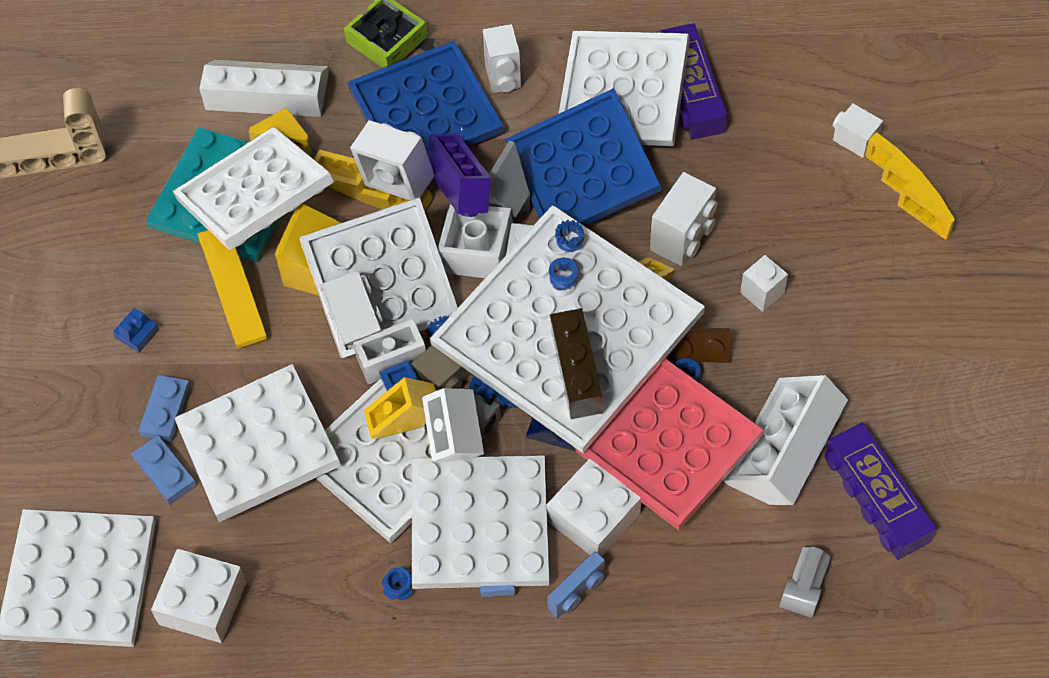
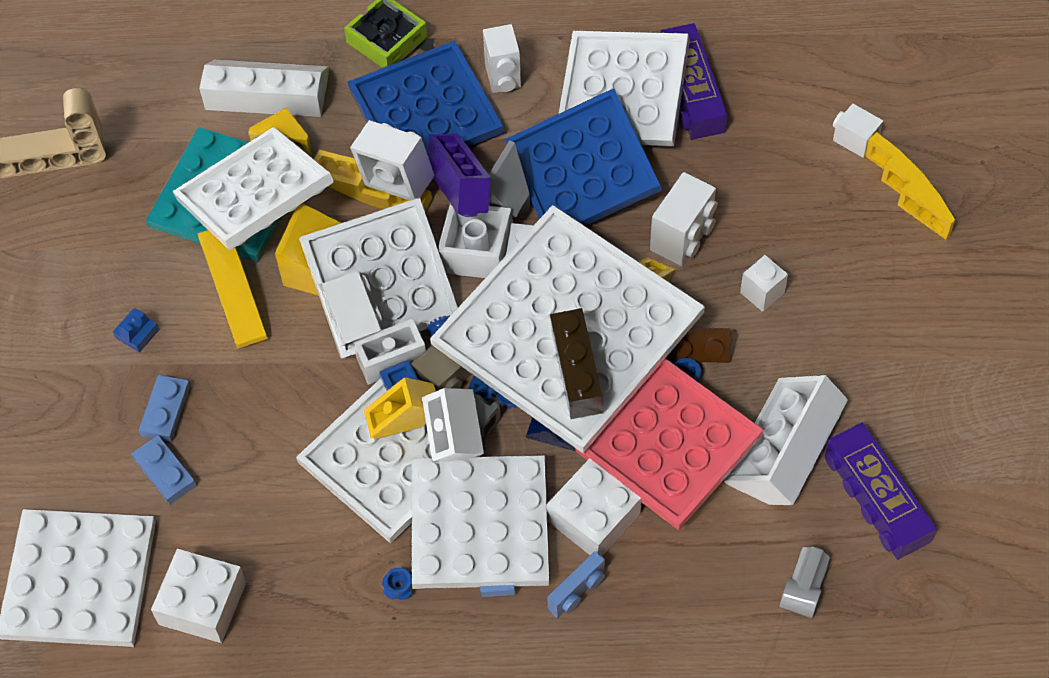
white plate [174,364,341,522] -> none
blue bush [549,257,578,290] -> none
blue bush [555,220,584,252] -> none

